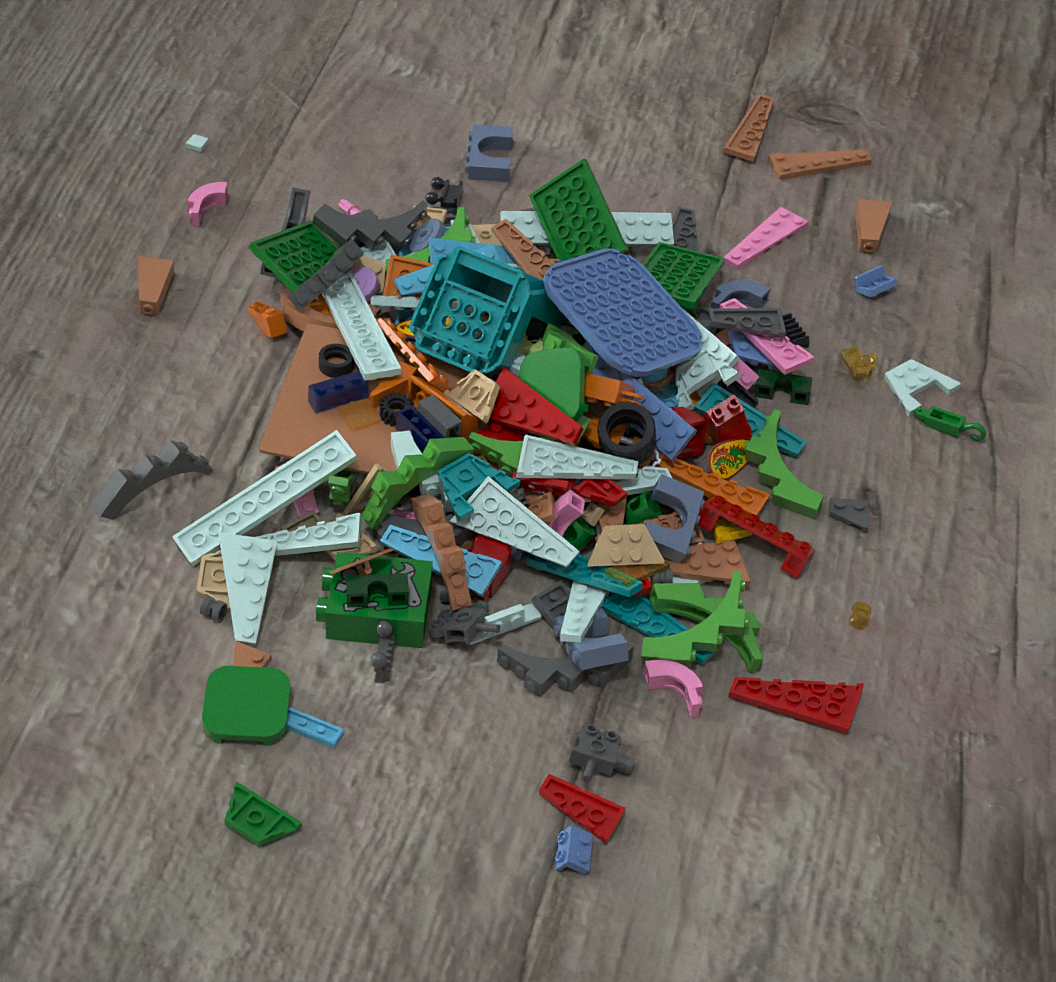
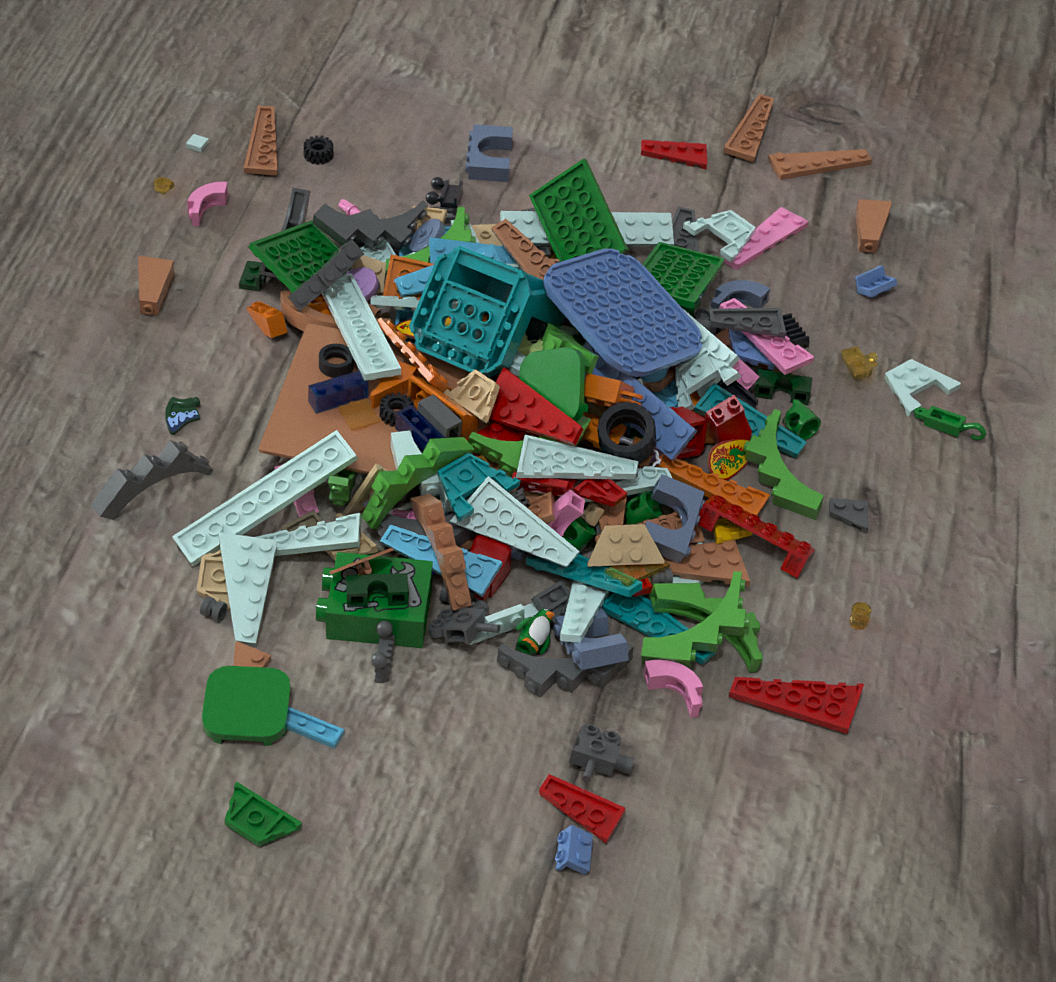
none -> clear yellow tile [153,177,174,195]
none -> dark green arm [165,397,200,435]
none -> dark green bracket [239,260,266,292]
none -> nougat wing [244,105,278,175]
none -> black tyre [303,135,334,165]
none -> animal [515,608,555,655]
none -> red wing [641,140,707,170]
none -> light aqua wing [683,210,756,262]
none -> green piece [782,399,821,441]

